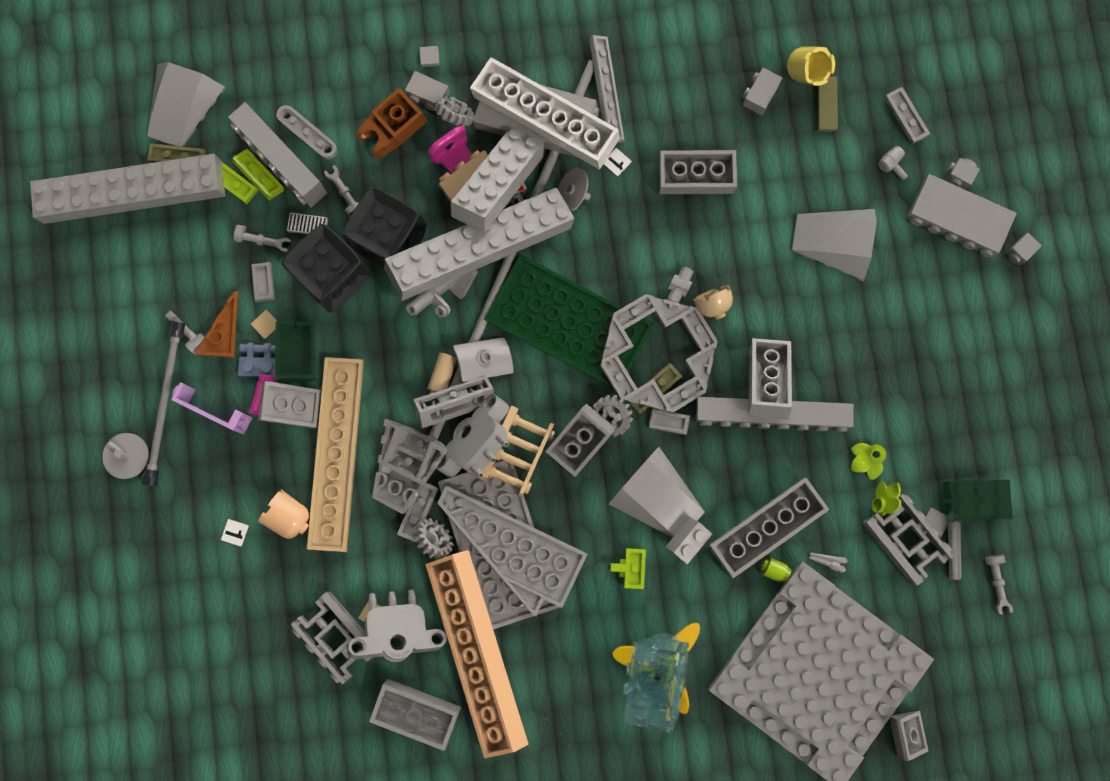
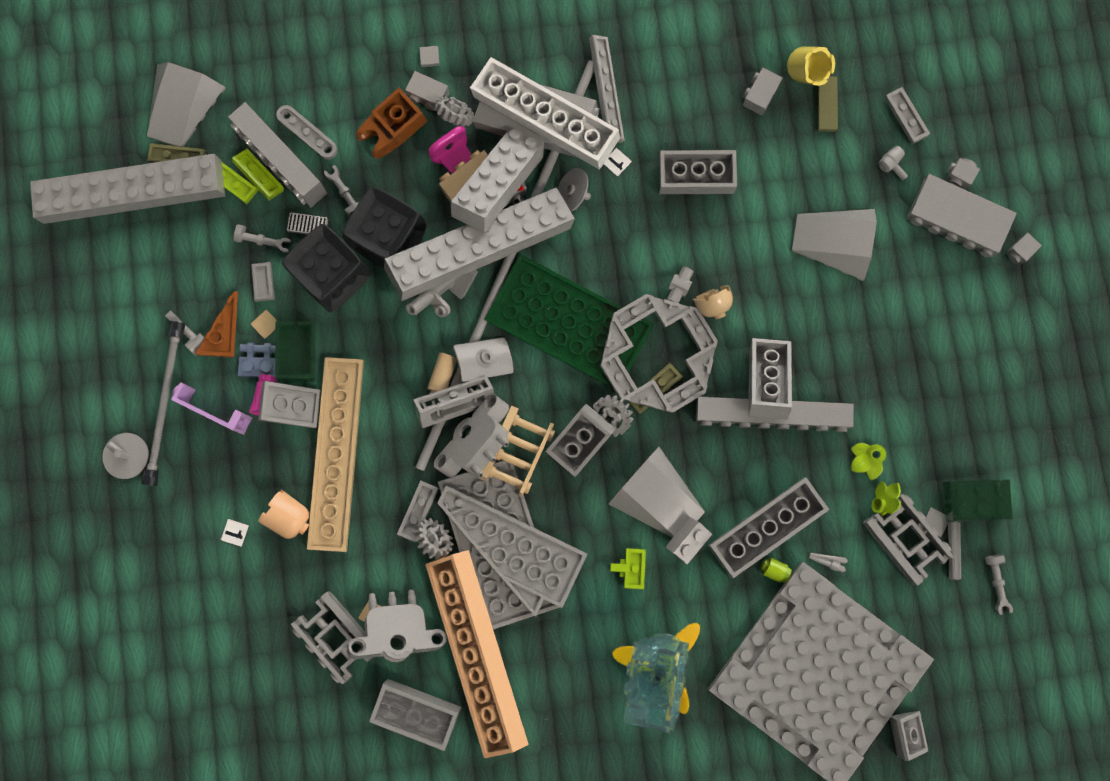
light grey wedge [372,419,448,514] -> none
light grey tile [648,409,690,435] -> none

